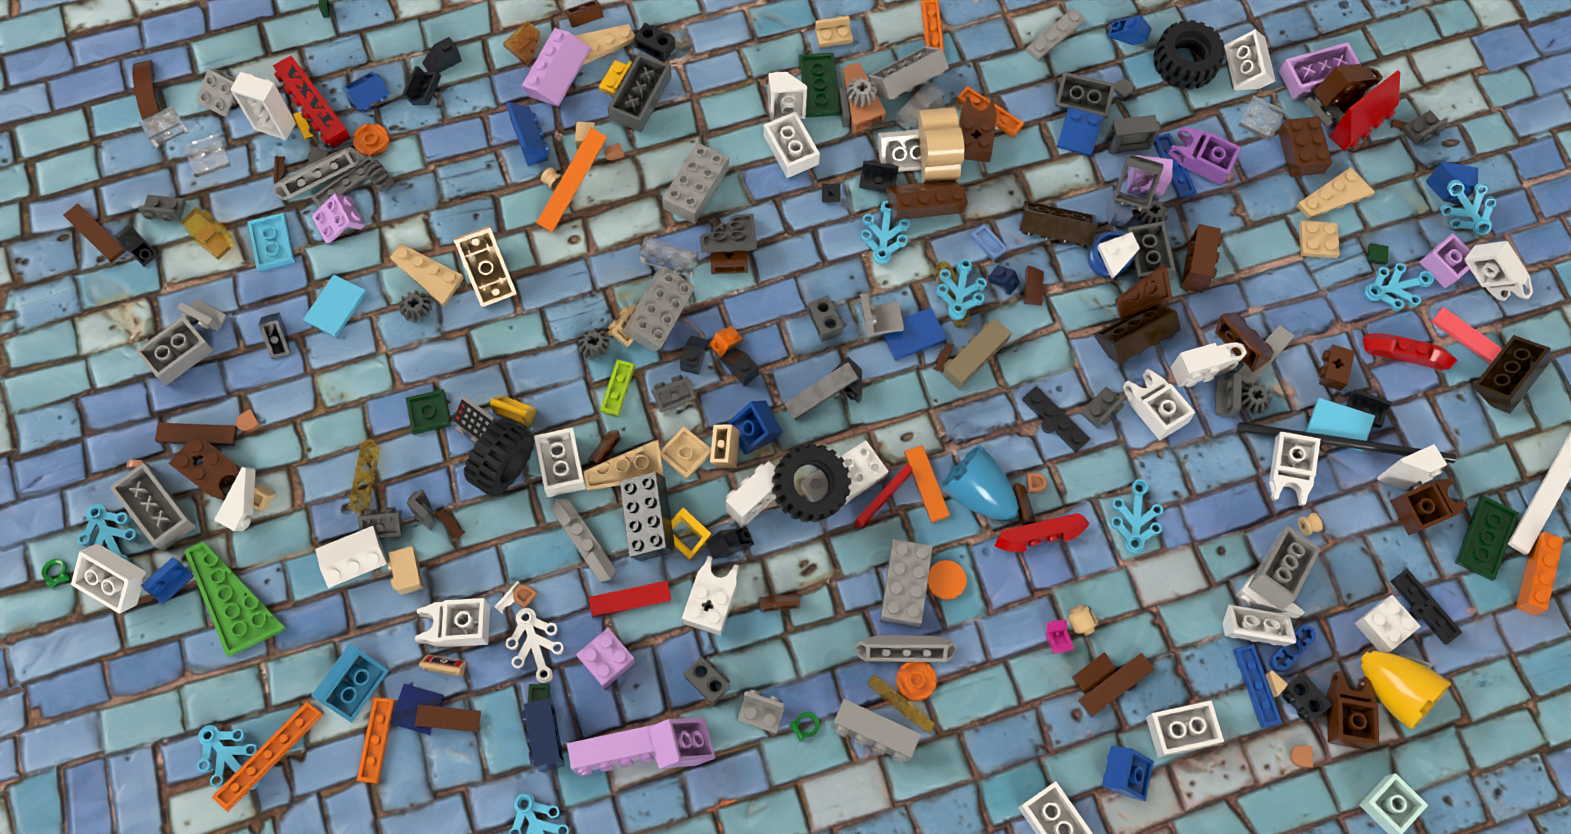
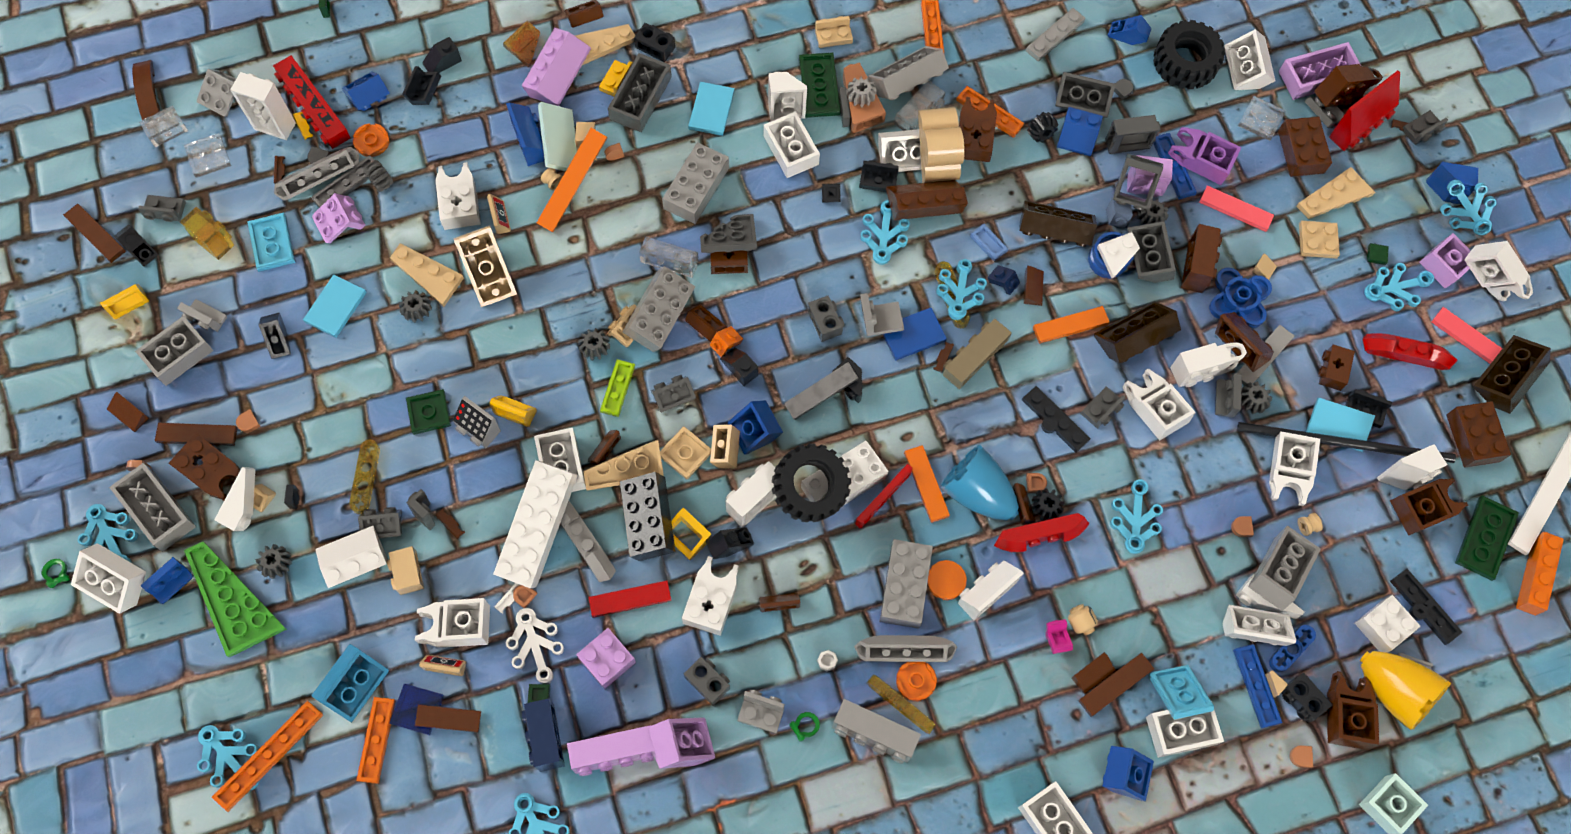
black tyre [464,418,535,496] -> none
black slope [680,336,709,375] -> none
reddish brown wing [1115,264,1173,318] -> none
none -> yellow tile [100,284,149,320]
none -> reddish brown slope [107,392,149,432]
none -> dark grey gear [255,544,292,579]
none -> black tile [284,485,300,509]
none -> white brick [436,162,481,230]
none -> slope [487,194,511,234]
none -> white brick [494,460,578,588]
none -> light aqua tile [538,102,577,171]
none -> reddish brown slope [685,304,727,342]
none -> medium azure tile [688,82,735,136]
none -> white tile [817,650,838,672]
none -> white slope [958,561,1024,621]
none -> black gear [1027,112,1059,143]
none -> black gear [1031,488,1065,521]
none -> orange tile [1033,306,1110,344]
none -> medium azure tile [1149,665,1214,720]
none -> coral tile [1199,185,1274,232]
none -> blue plant [1209,267,1272,328]
none -> nougat tile [1231,516,1254,537]
none -> tan slope [1252,254,1277,280]
none -> reddish brown brick [1446,401,1511,468]

